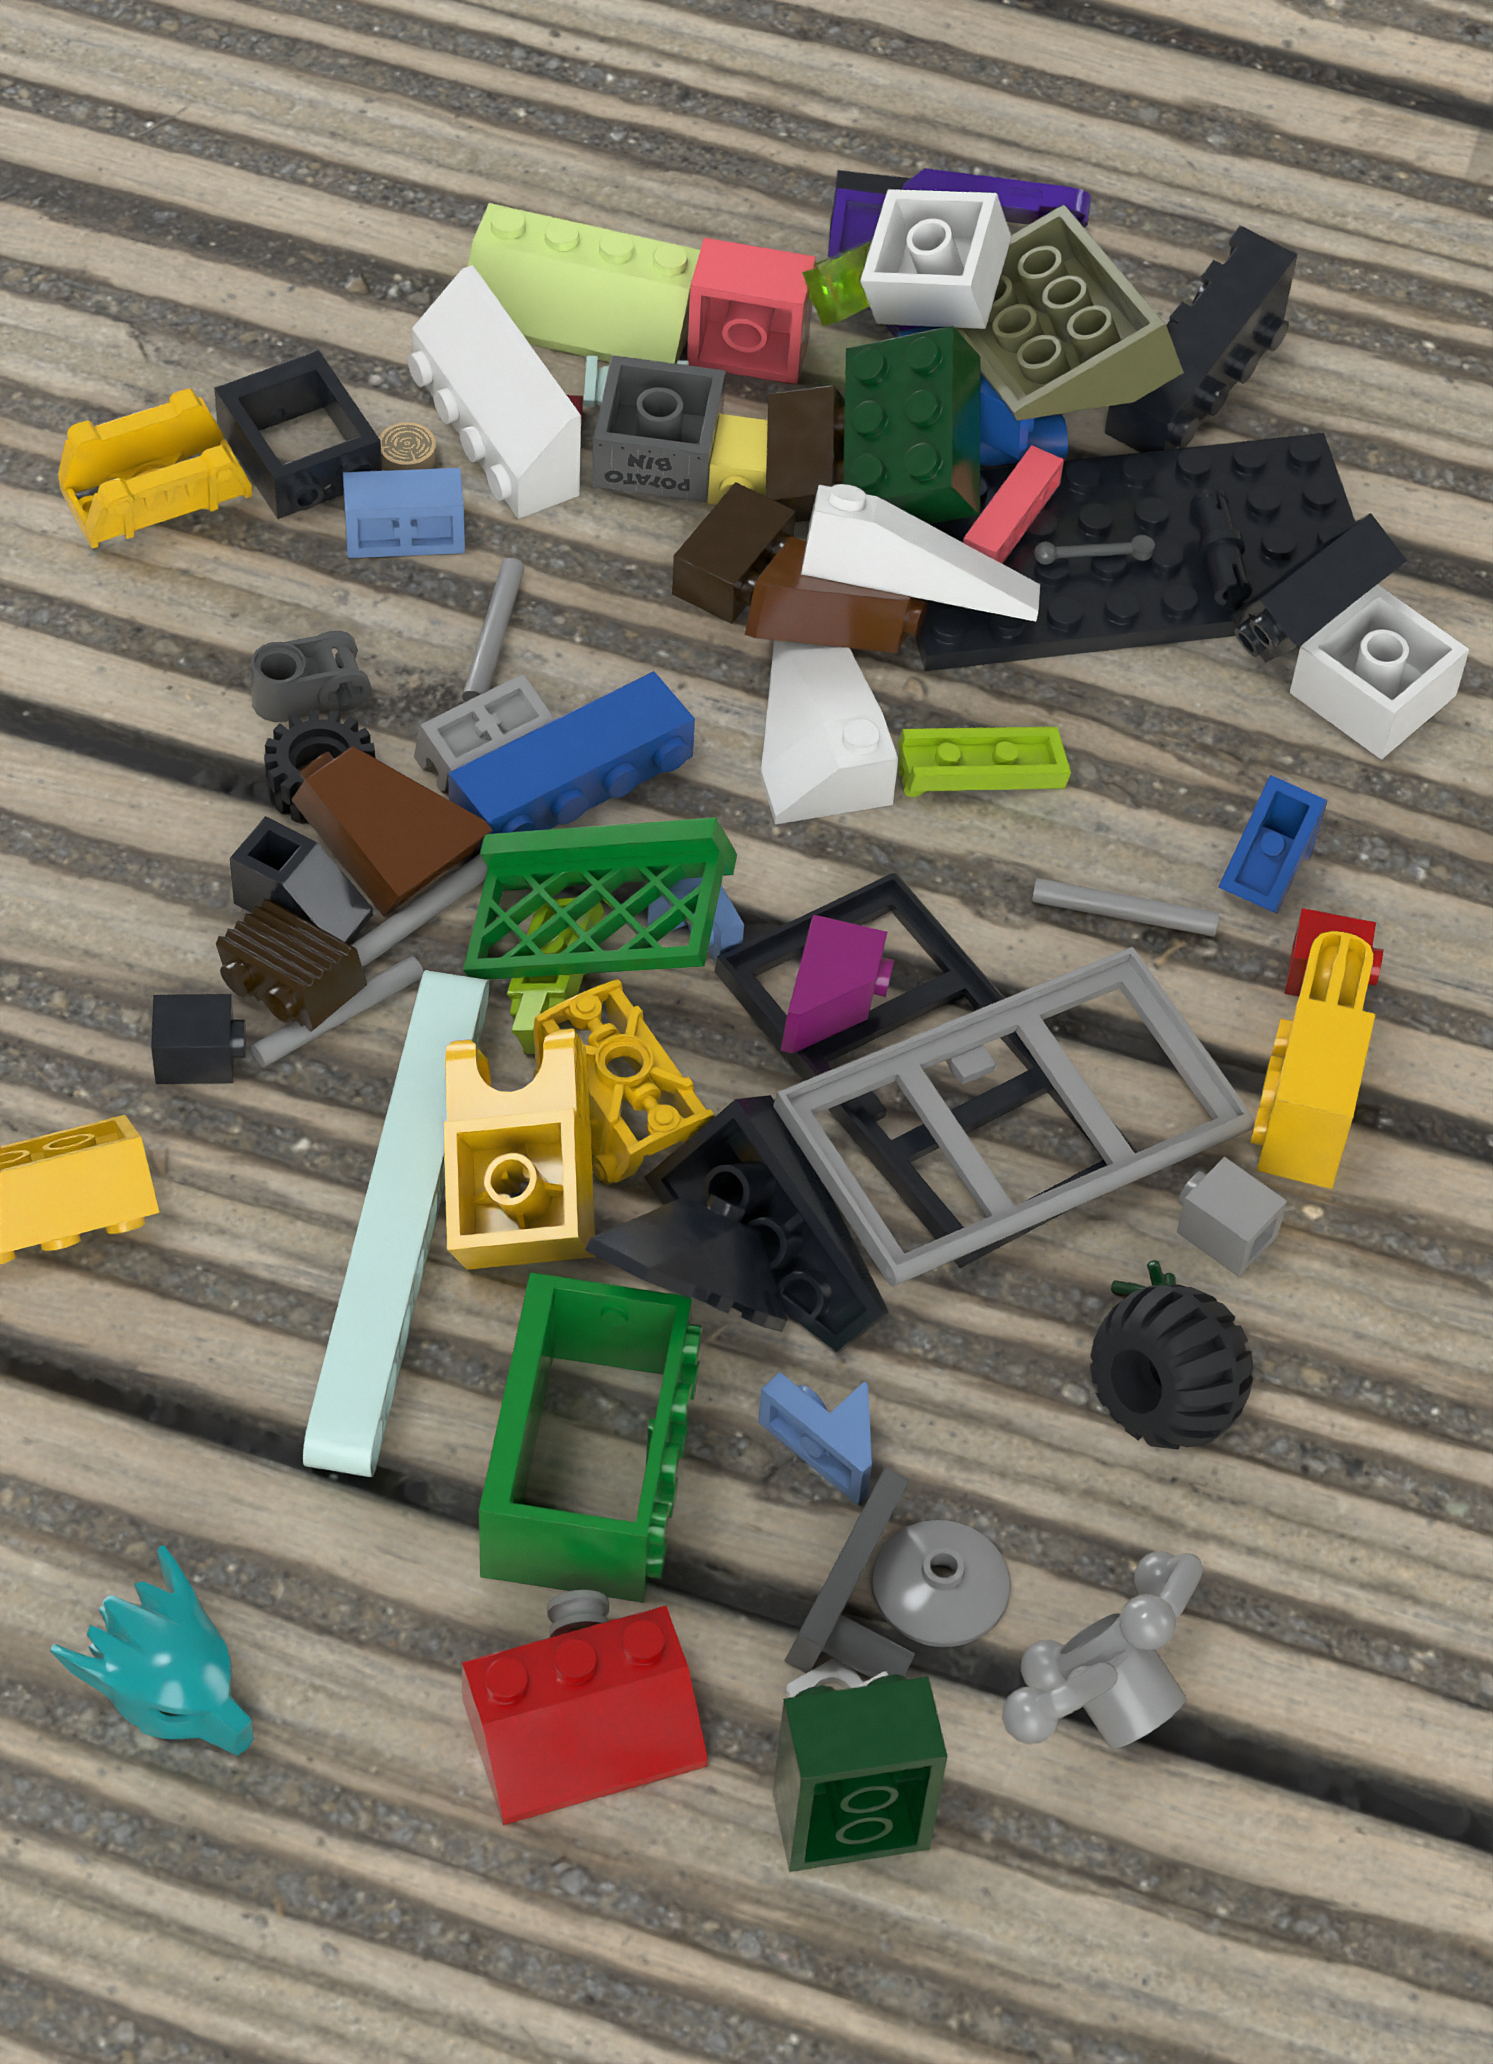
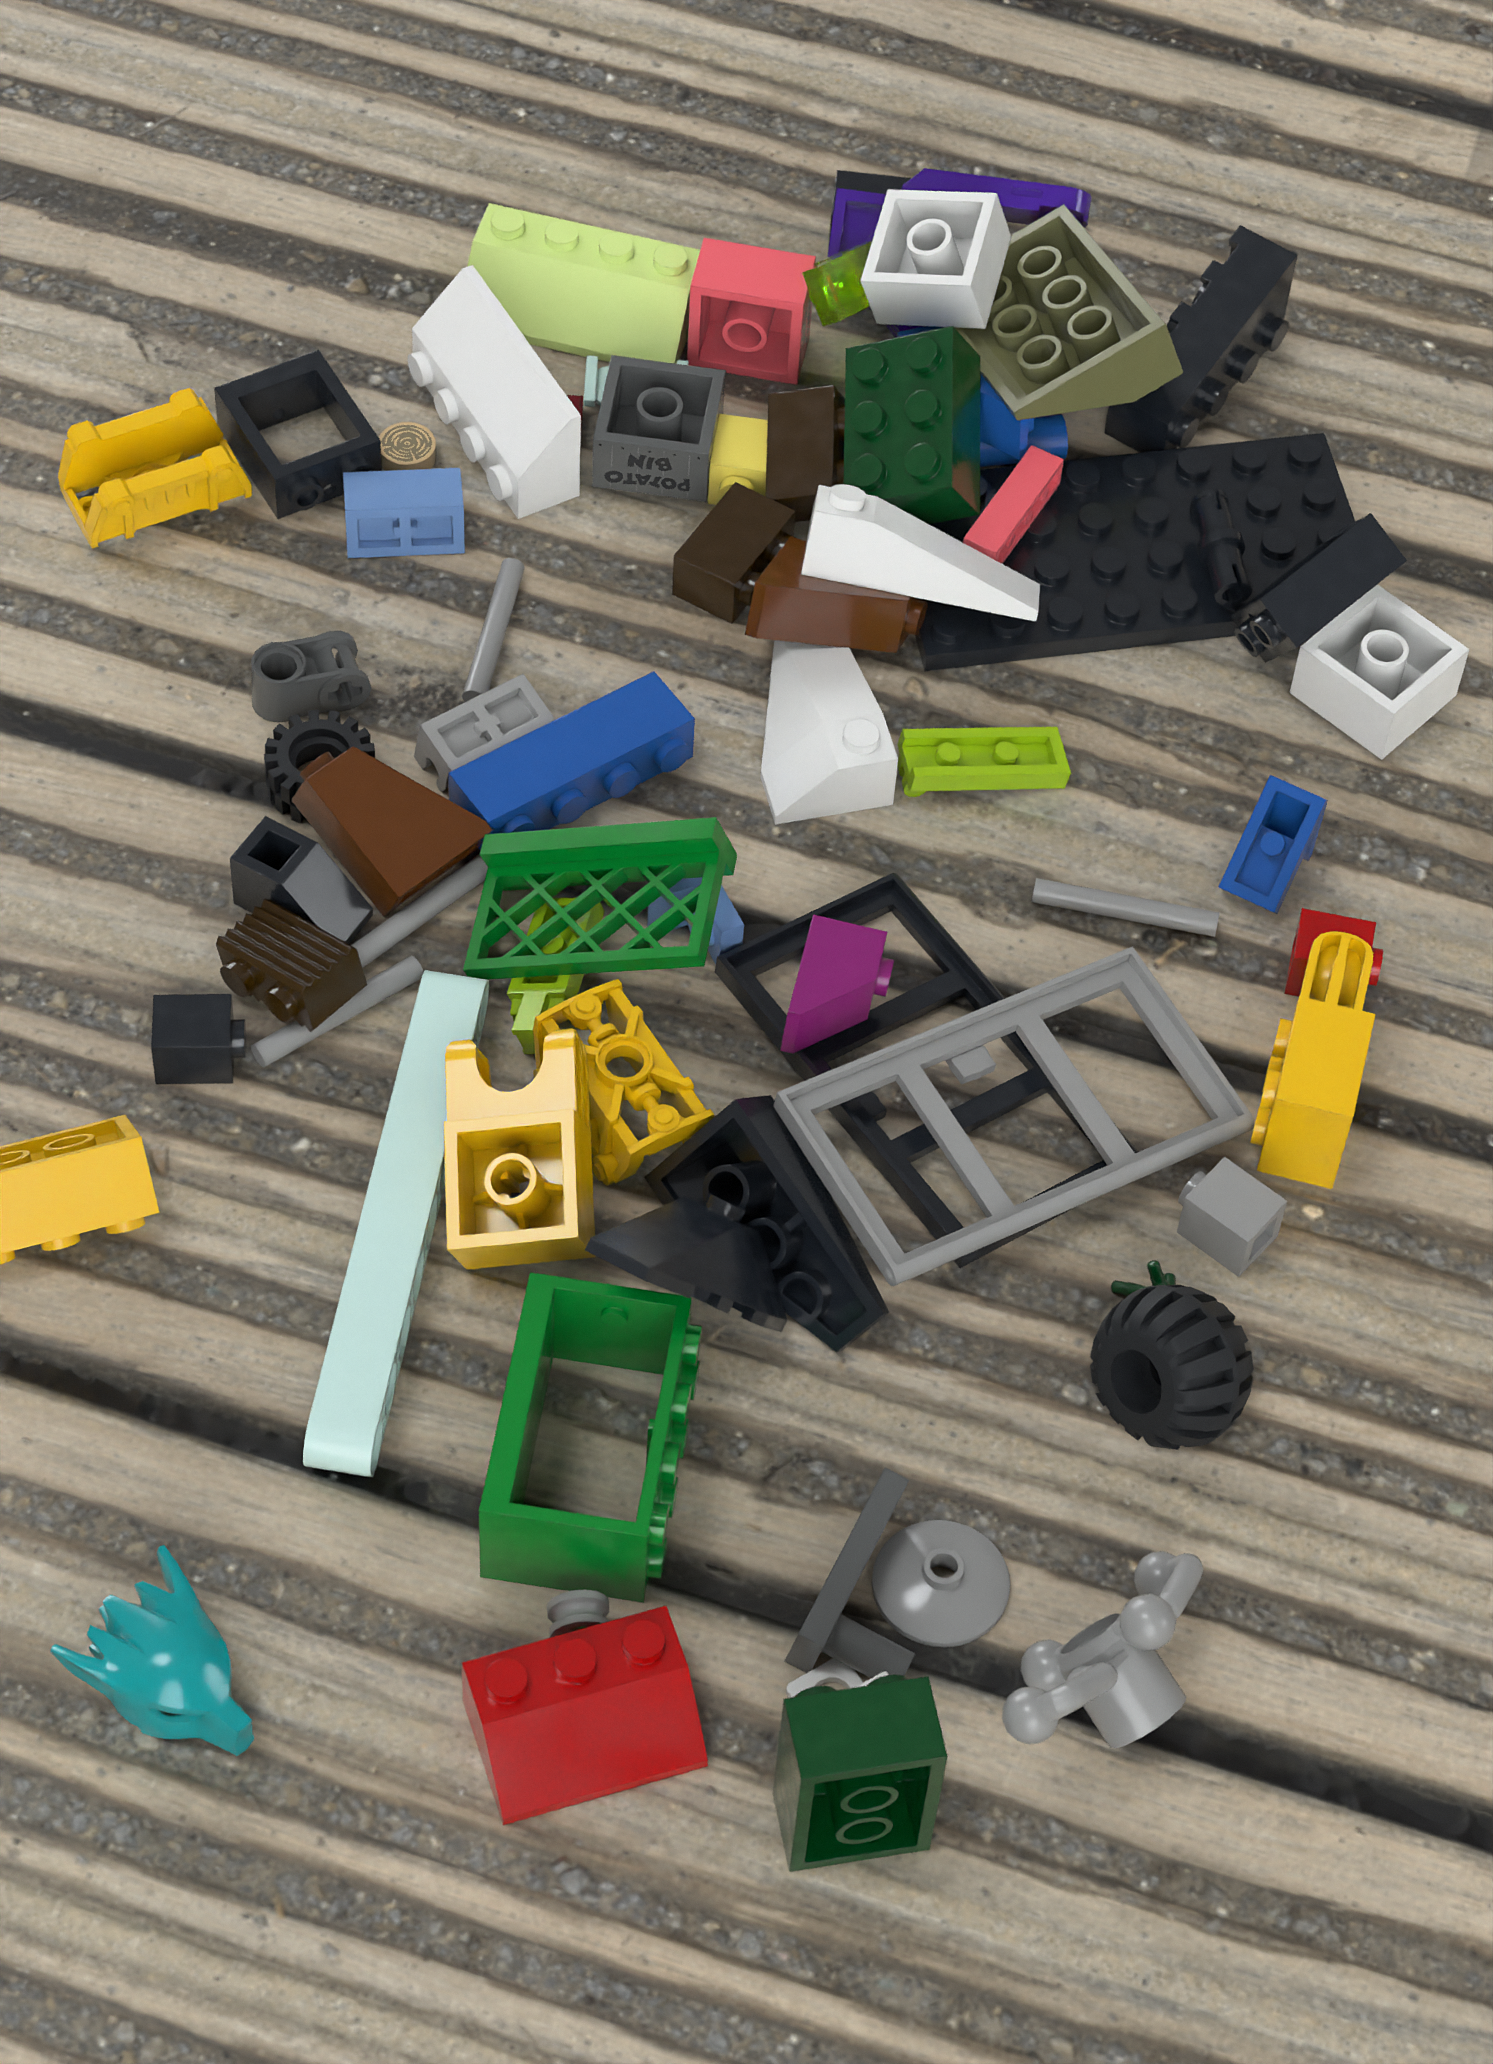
medium blue slope [758,1372,872,1505] -> none
dark grey hinge [1034,535,1155,565] -> none

